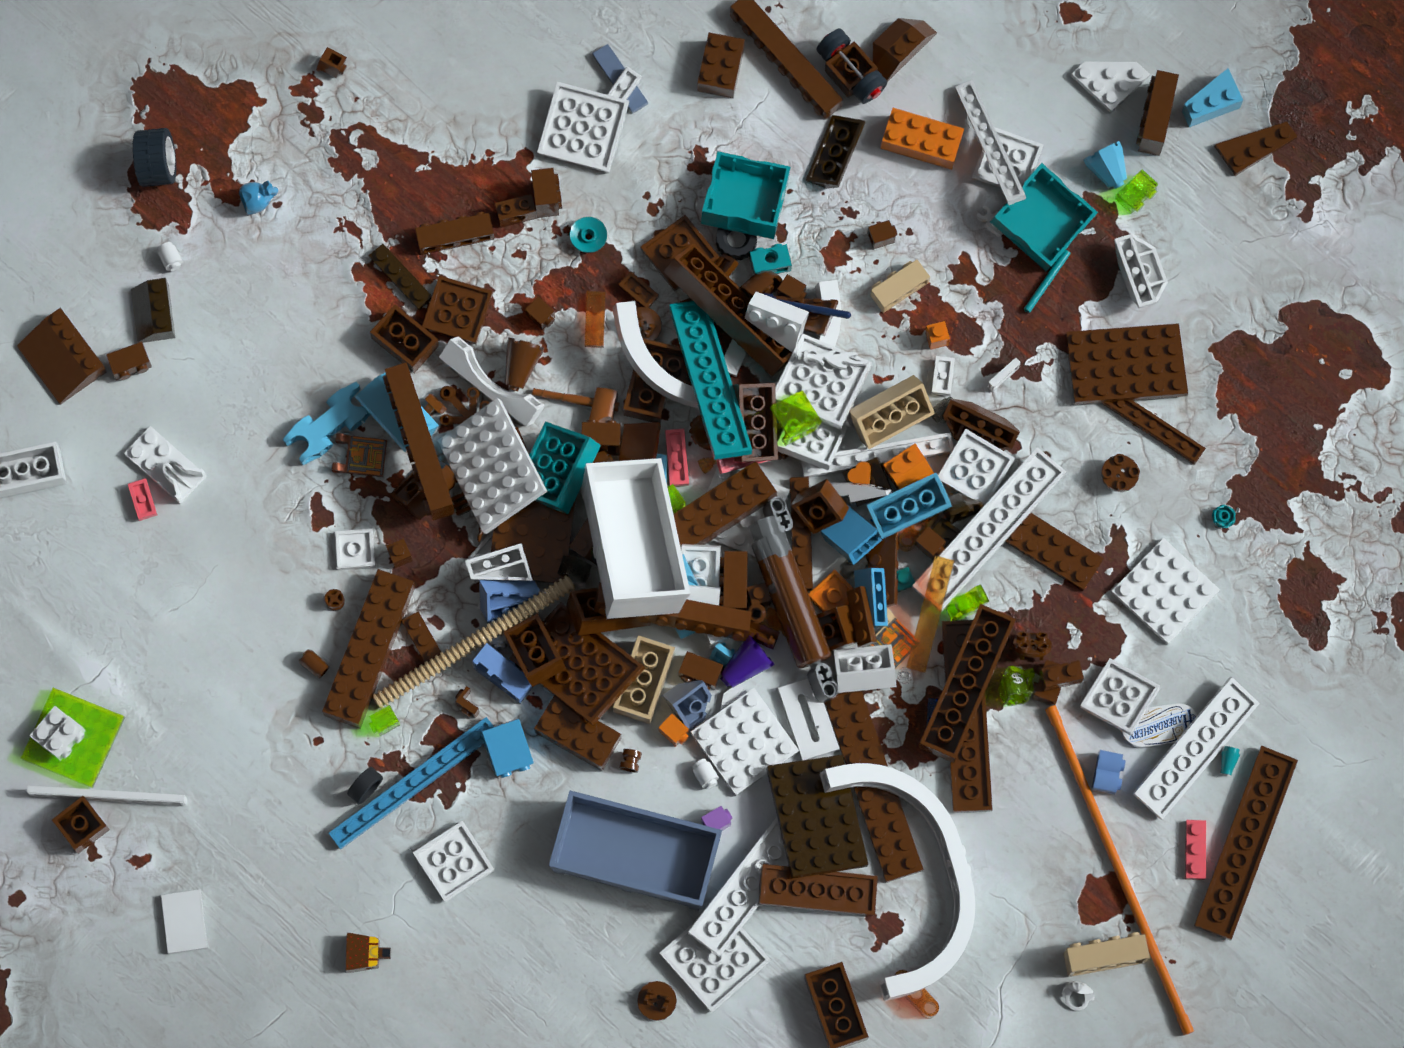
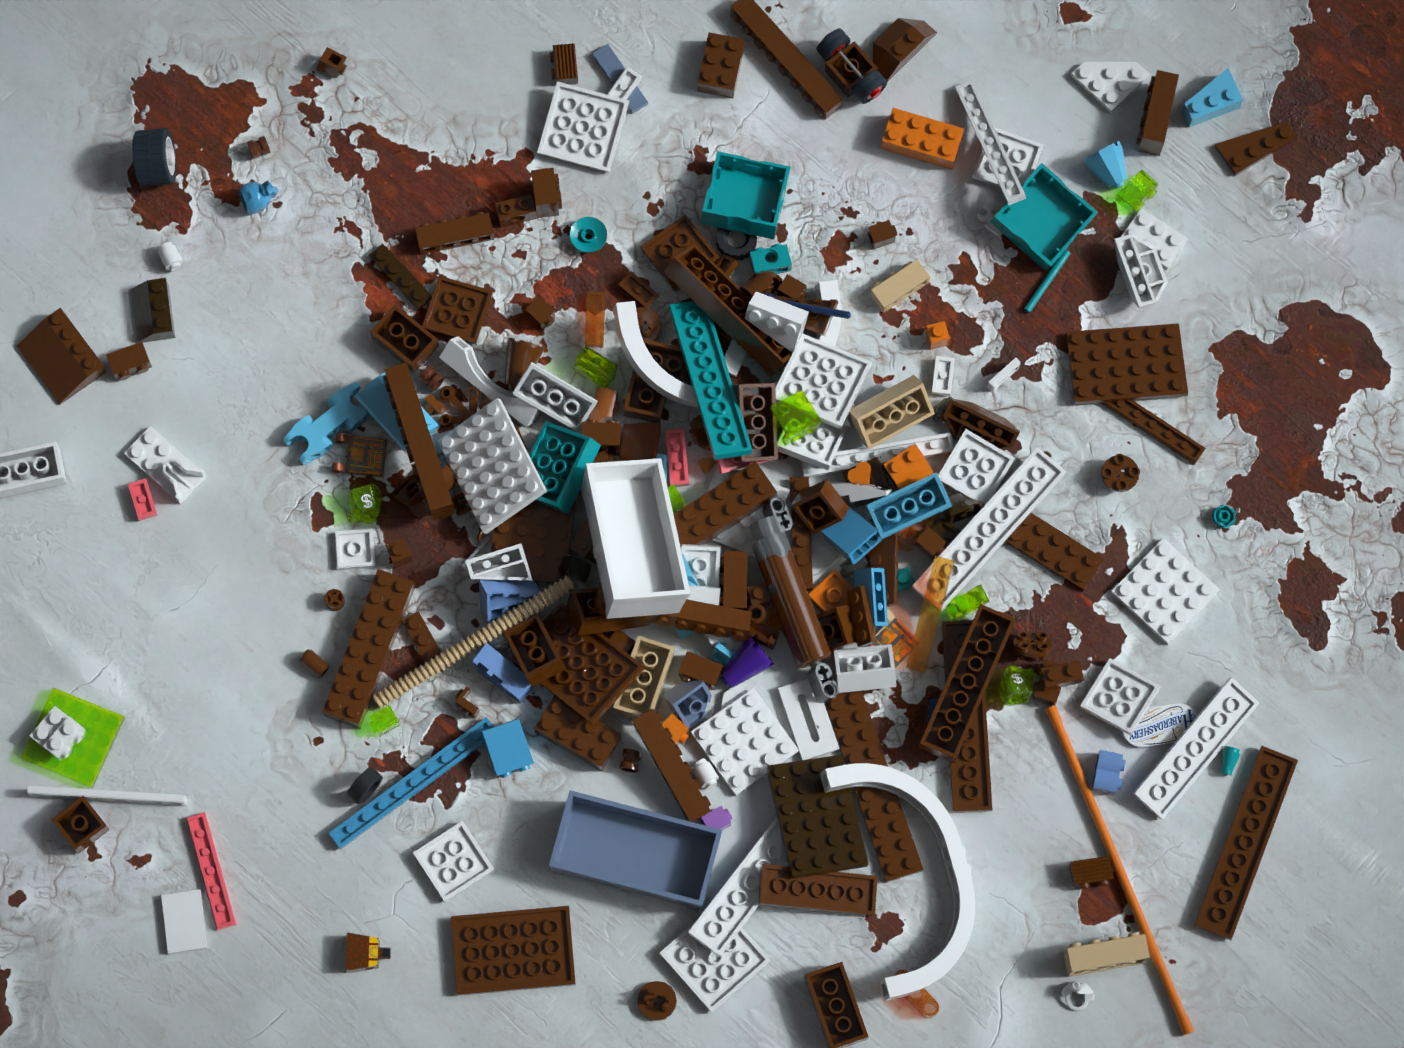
white piece [798,349,868,370] -> none
dark brown slope [806,115,866,189] -> none
coral plate [1185,820,1206,880] -> none
none -> coral tile [186,812,237,930]
none -> copper wheel [247,136,271,159]
none -> clear neon green piece [347,484,382,524]
none -> copper wheel [418,365,445,392]
none -> reddish brown plate [451,906,576,996]
none -> white slope [512,362,598,432]
none -> reddish brown brick [550,43,578,84]
none -> clear neon green brick [574,346,618,388]
none -> reddish brown brick [607,630,636,655]
none -> reddish brown brick [631,709,711,822]
none -> reddish brown brick [1069,856,1114,890]
none -> white plate [1121,208,1188,270]

